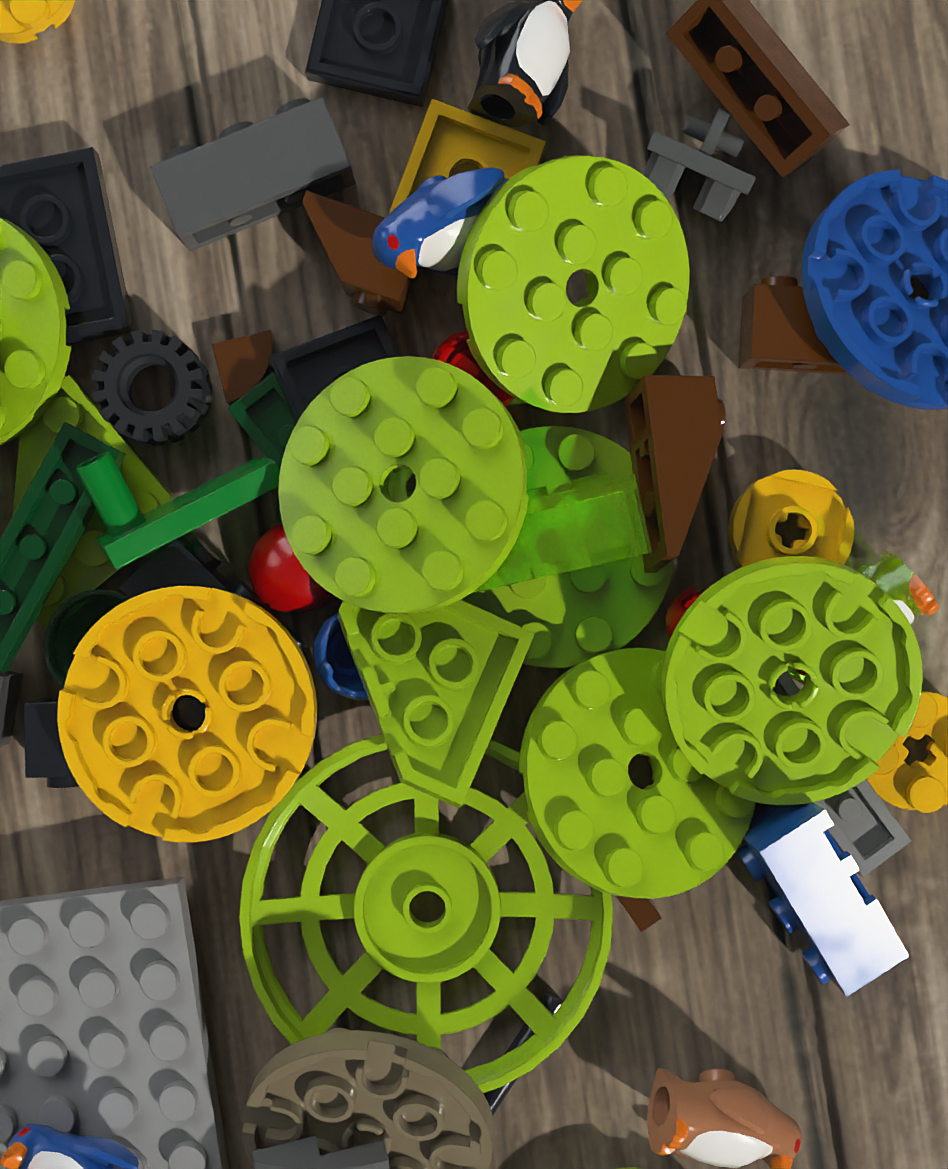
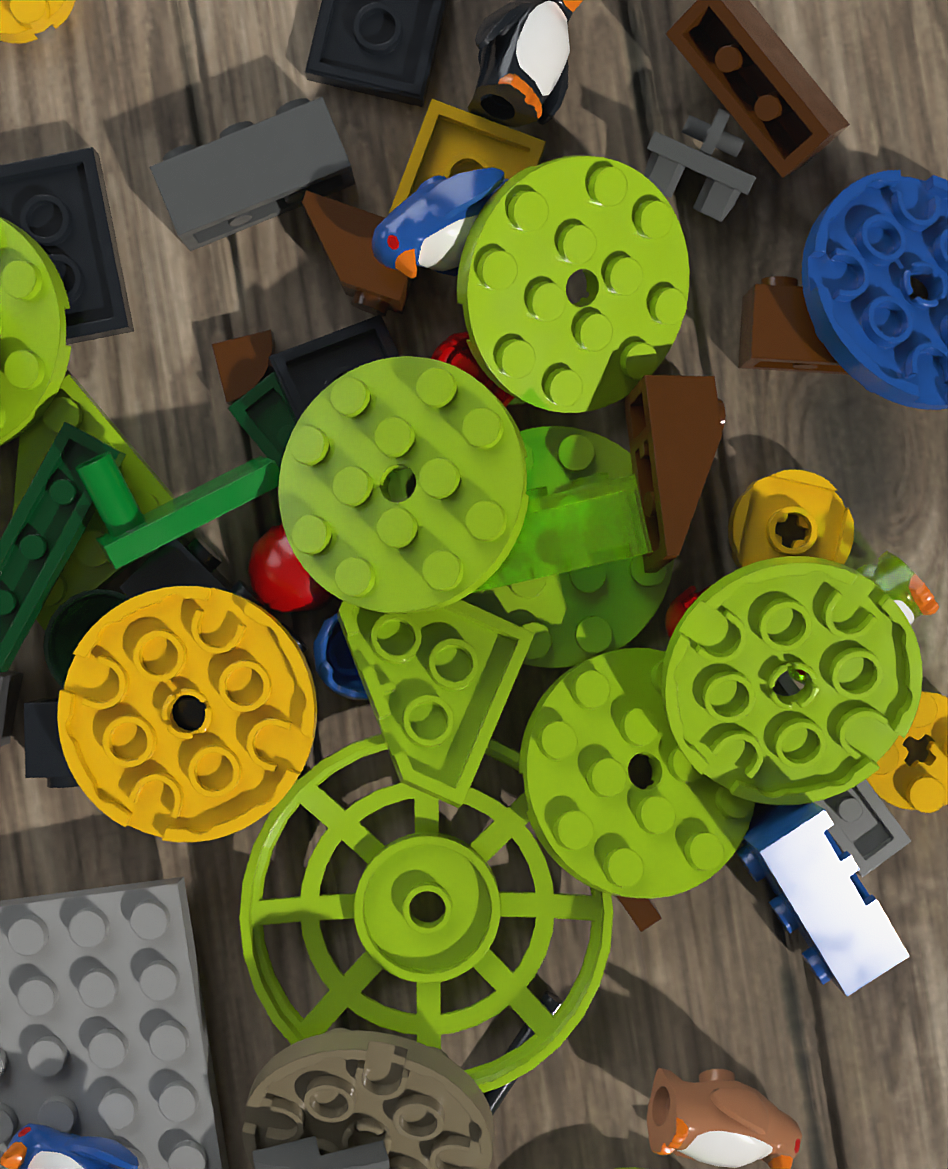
black tyre [92,329,212,445] -> none

